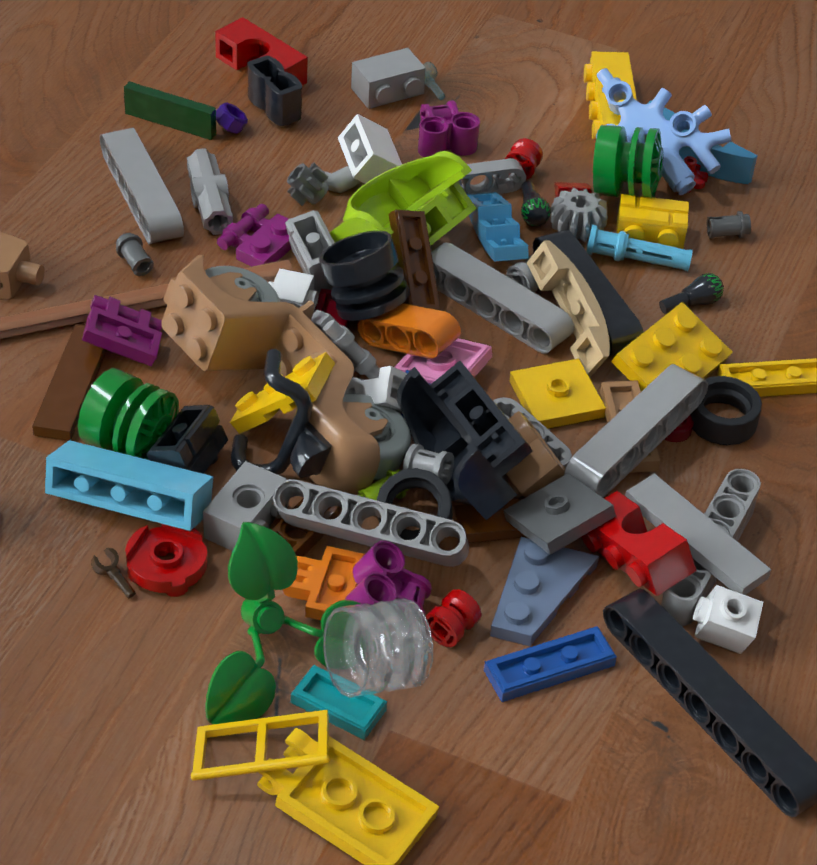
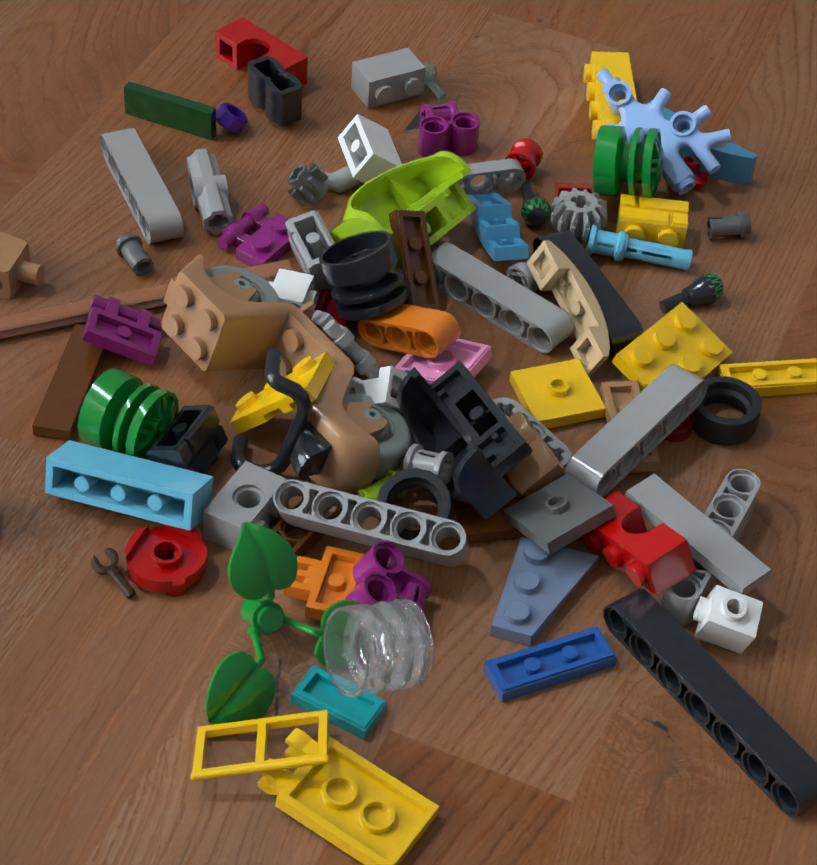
red wheel [423,589,482,647] -> none

